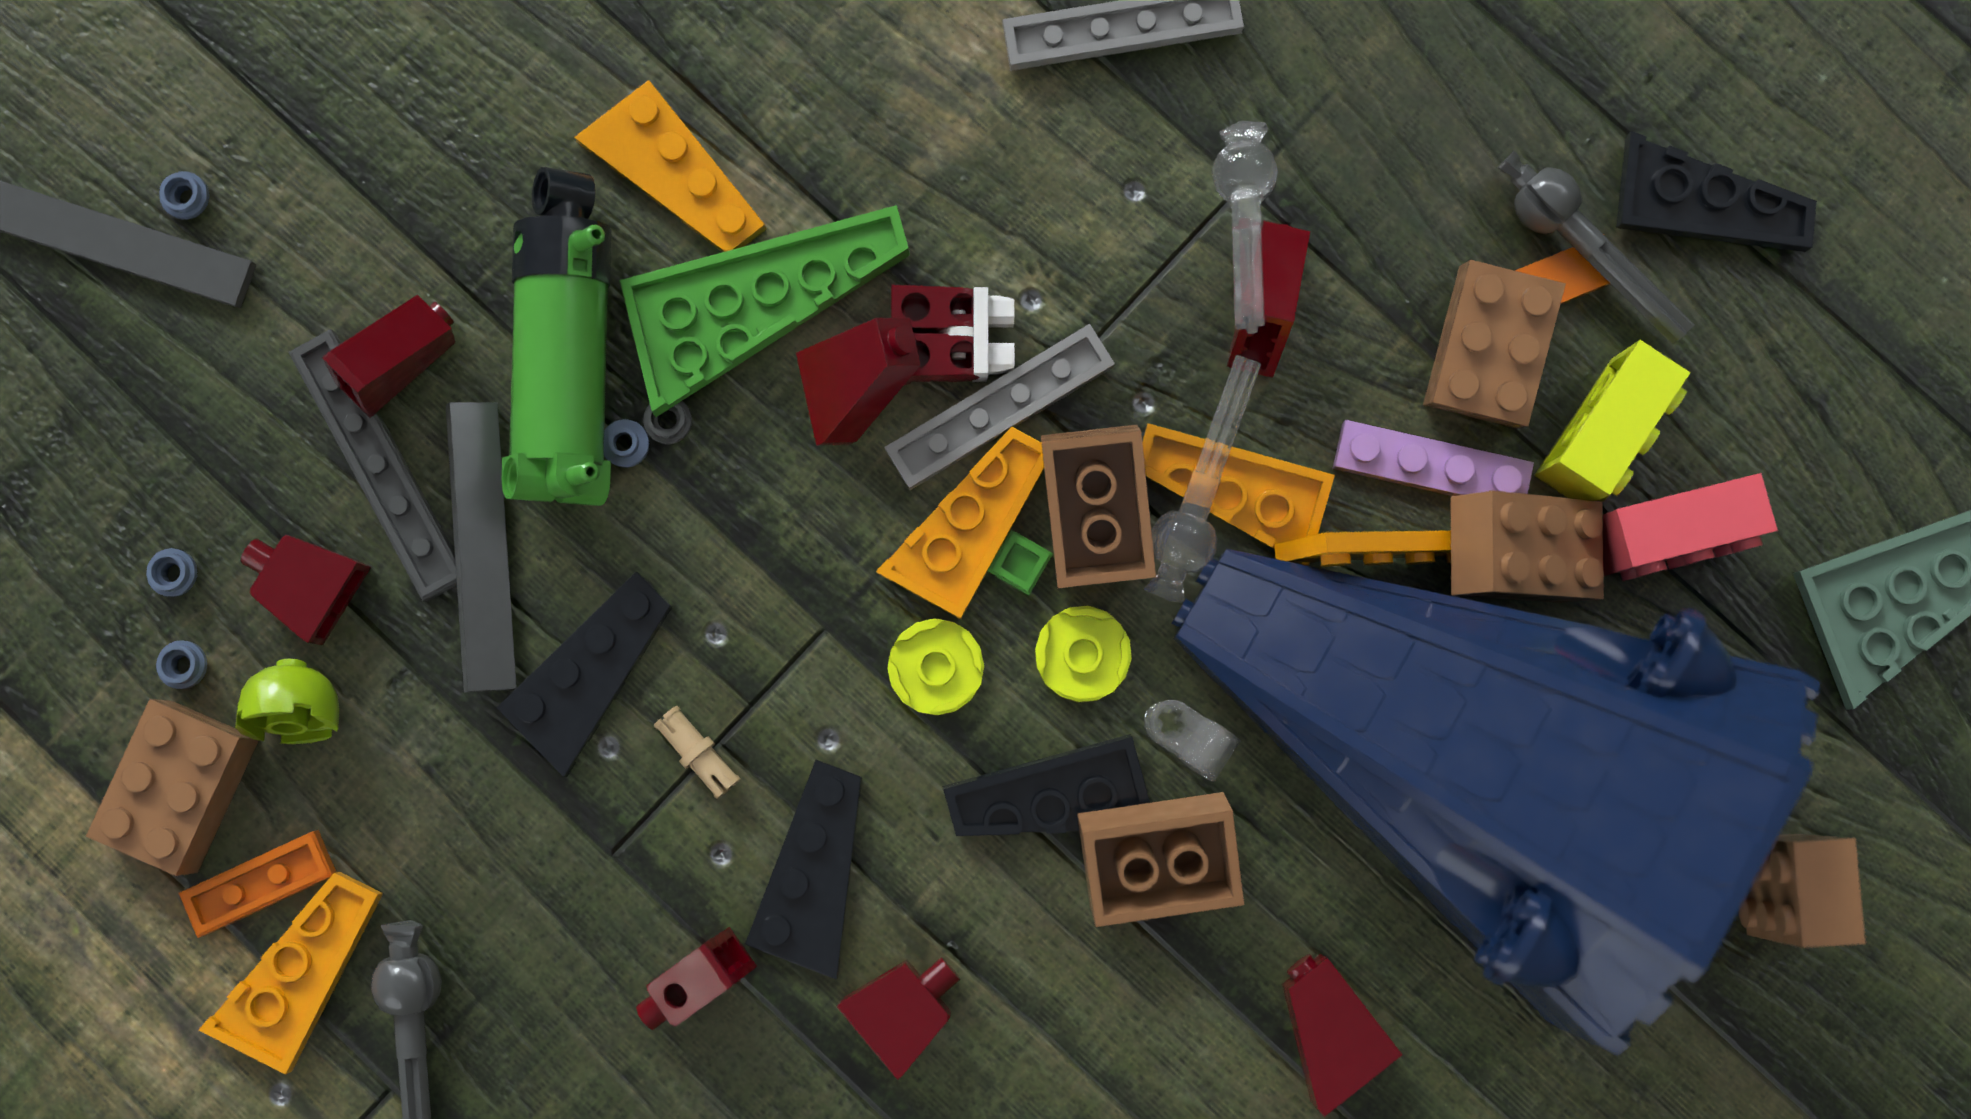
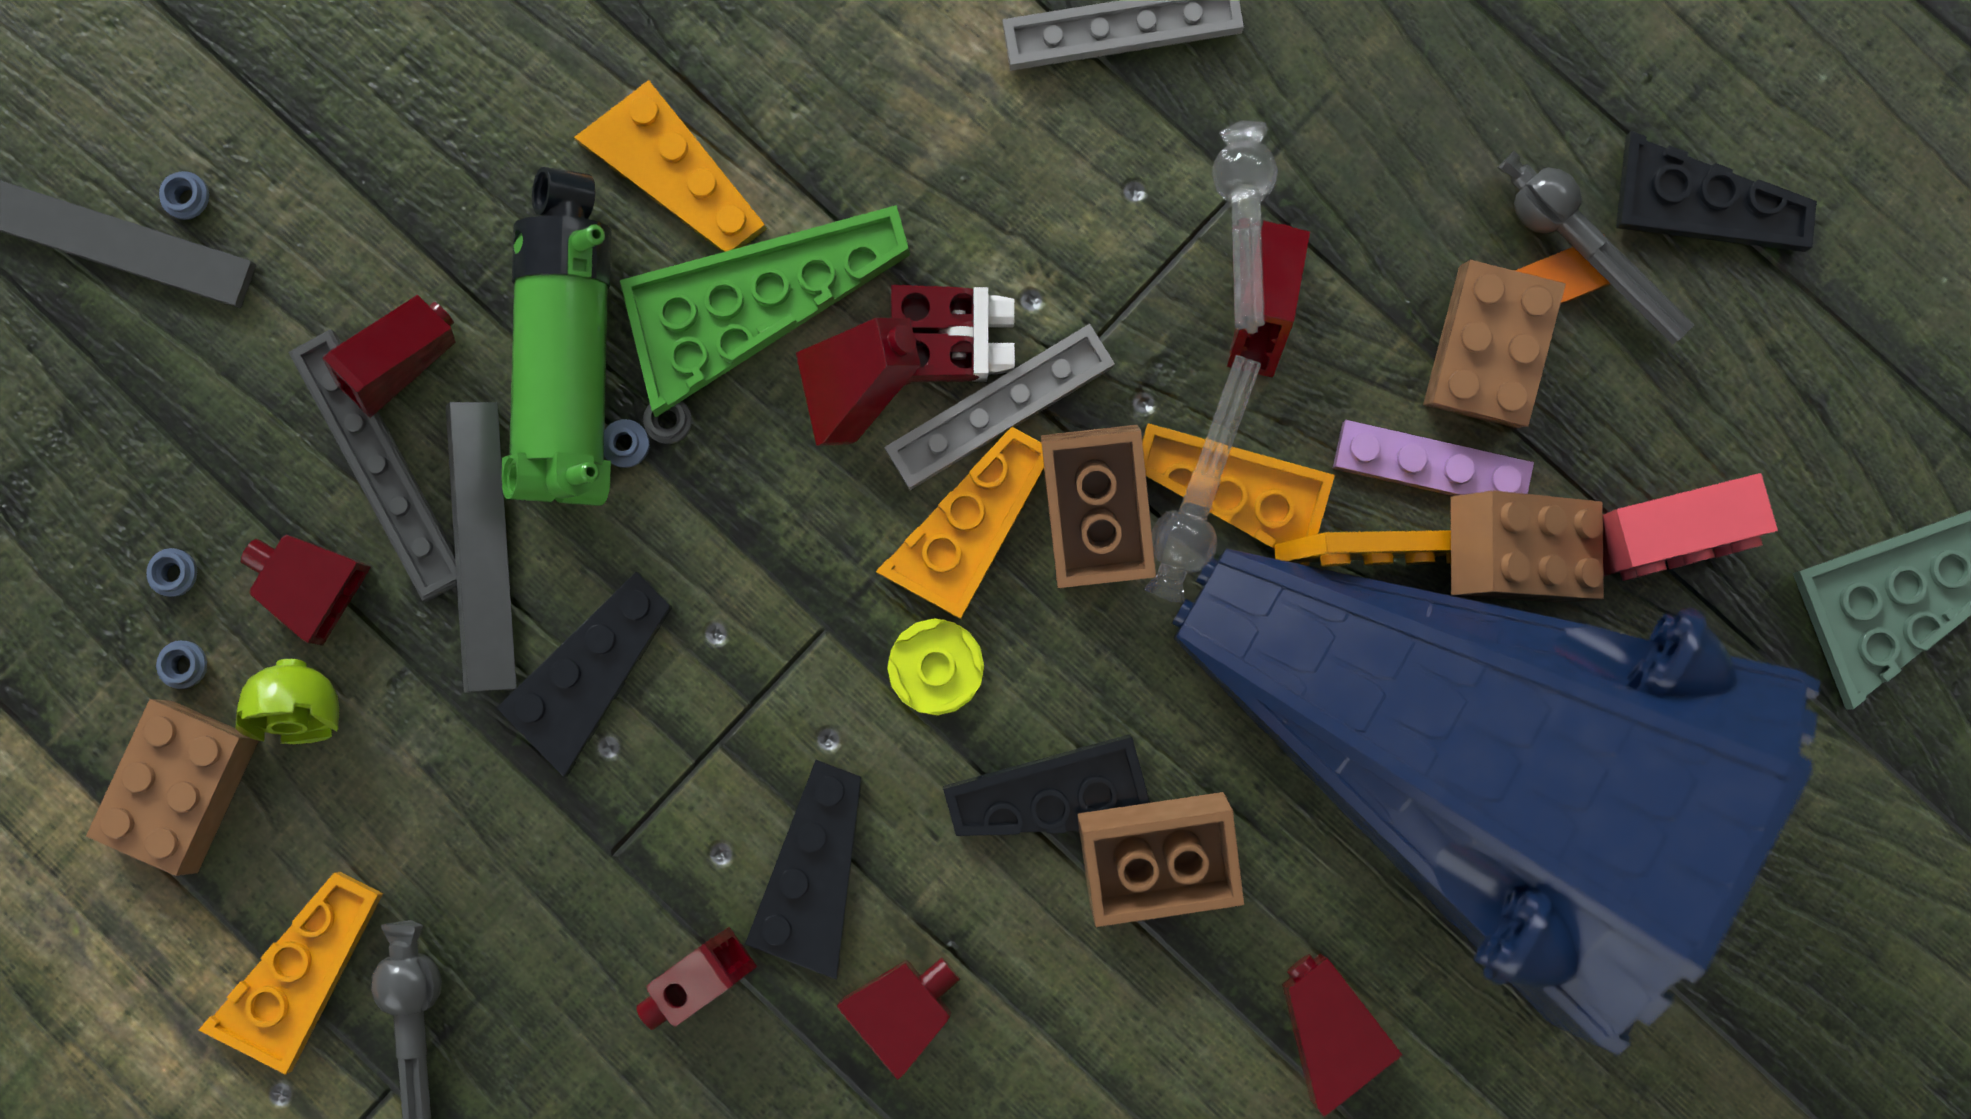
orange tile [179,830,336,938] -> none
tan pin [654,706,741,799] -> none
bright green tile [987,529,1053,596] -> none
neon yellow tile [1035,606,1132,702] -> none
clear piece [1144,700,1241,782] -> none
neon yellow brick [1534,340,1690,502] -> none
medium nougat brick [1739,834,1865,947] -> none

